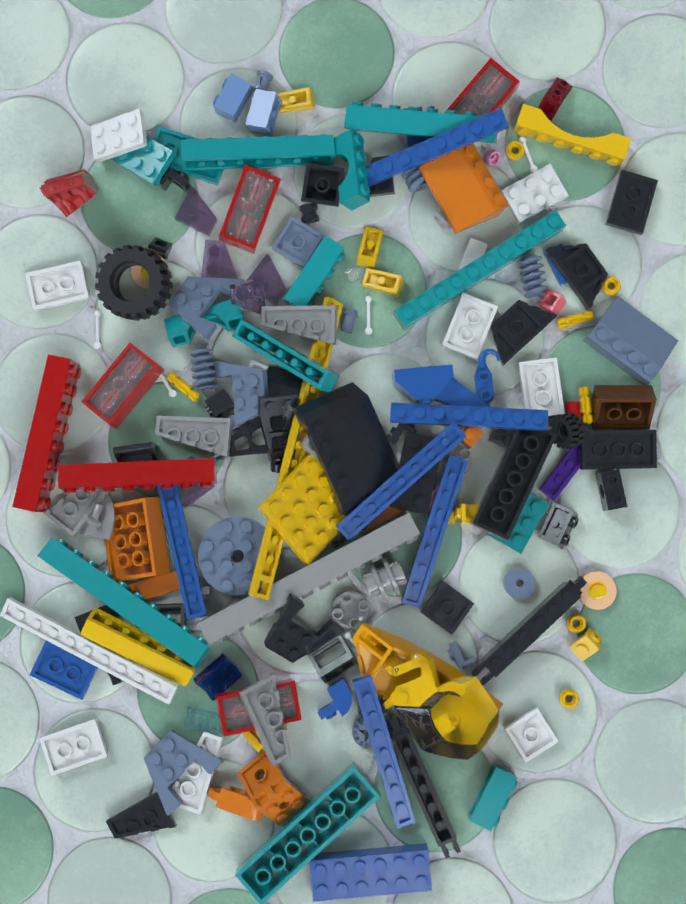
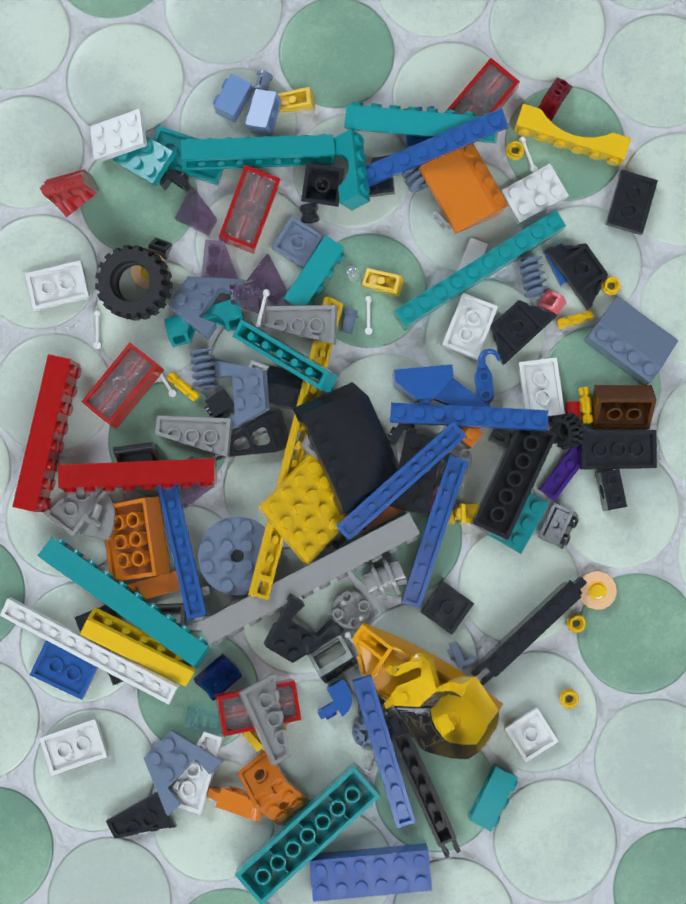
black plate [258,393,297,473] -> none
yellow slope [356,226,384,268] -> none
bright pink hinge [484,150,501,166] -> none
sand blue piece [503,568,535,599] -> none
yellow bracket [569,627,602,662] -> none
none -> white hinge [255,289,270,328]

